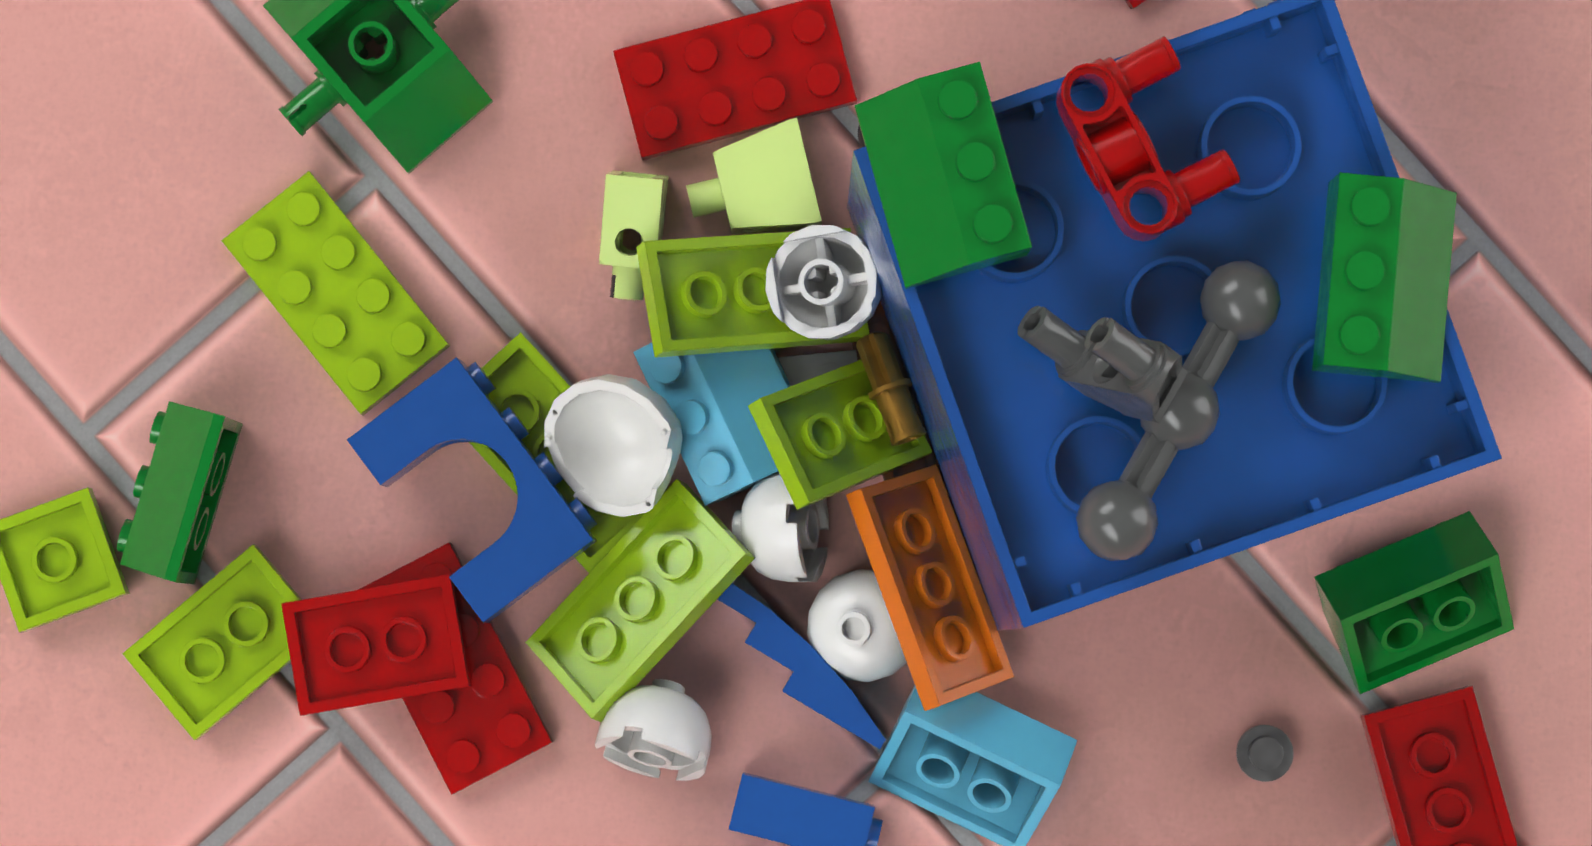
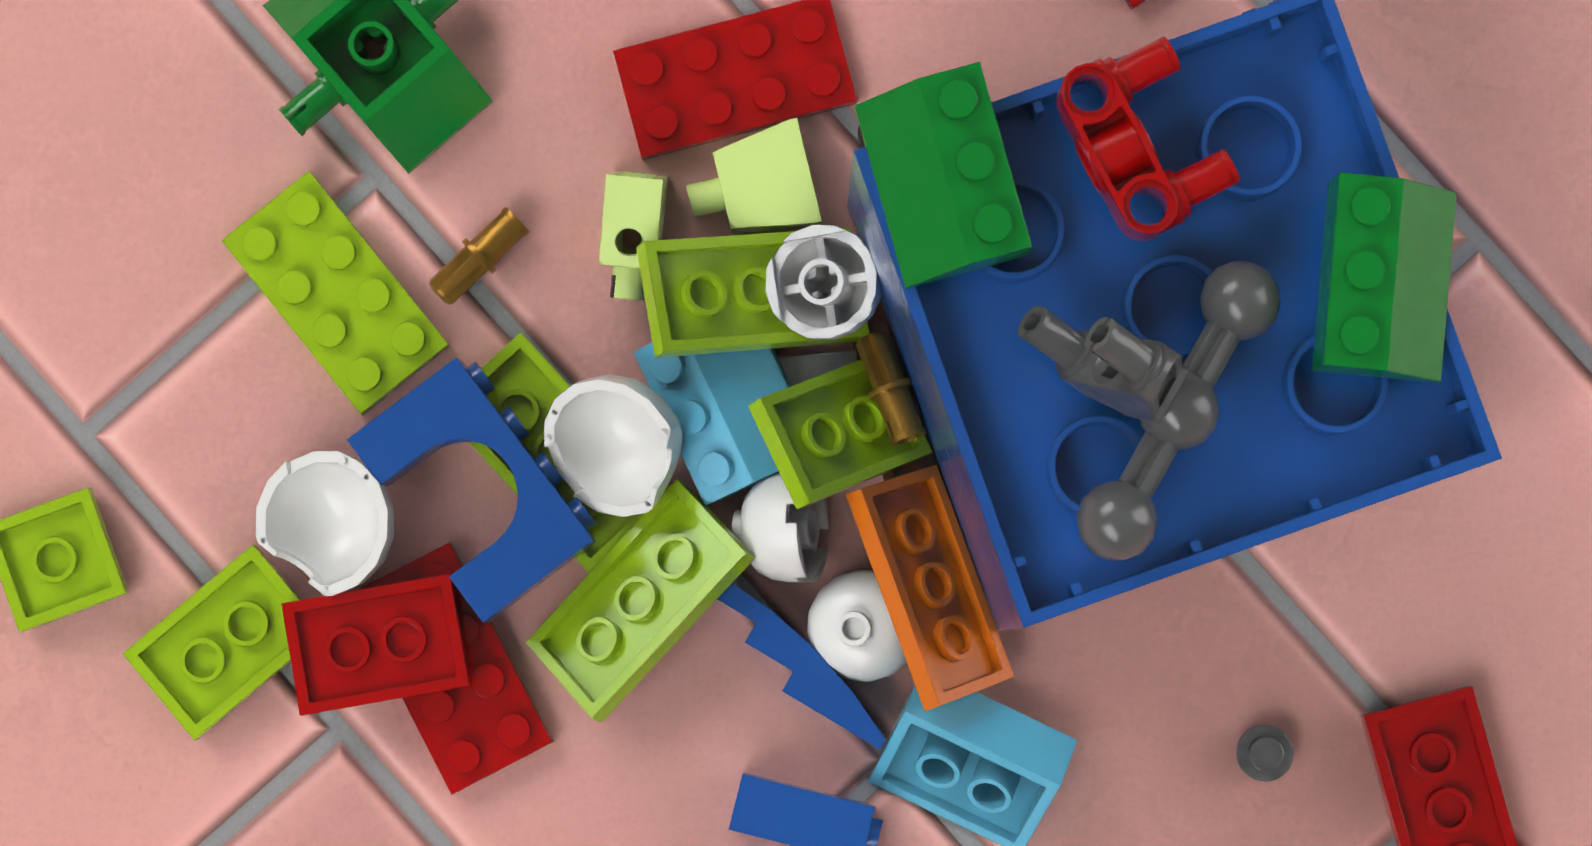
green slope [117,401,243,585] -> none
white cylinder [595,679,712,781] -> none
green slope [1314,511,1514,694] -> none
none -> white cylinder [256,451,394,596]
none -> pearl gold axle [429,207,530,305]

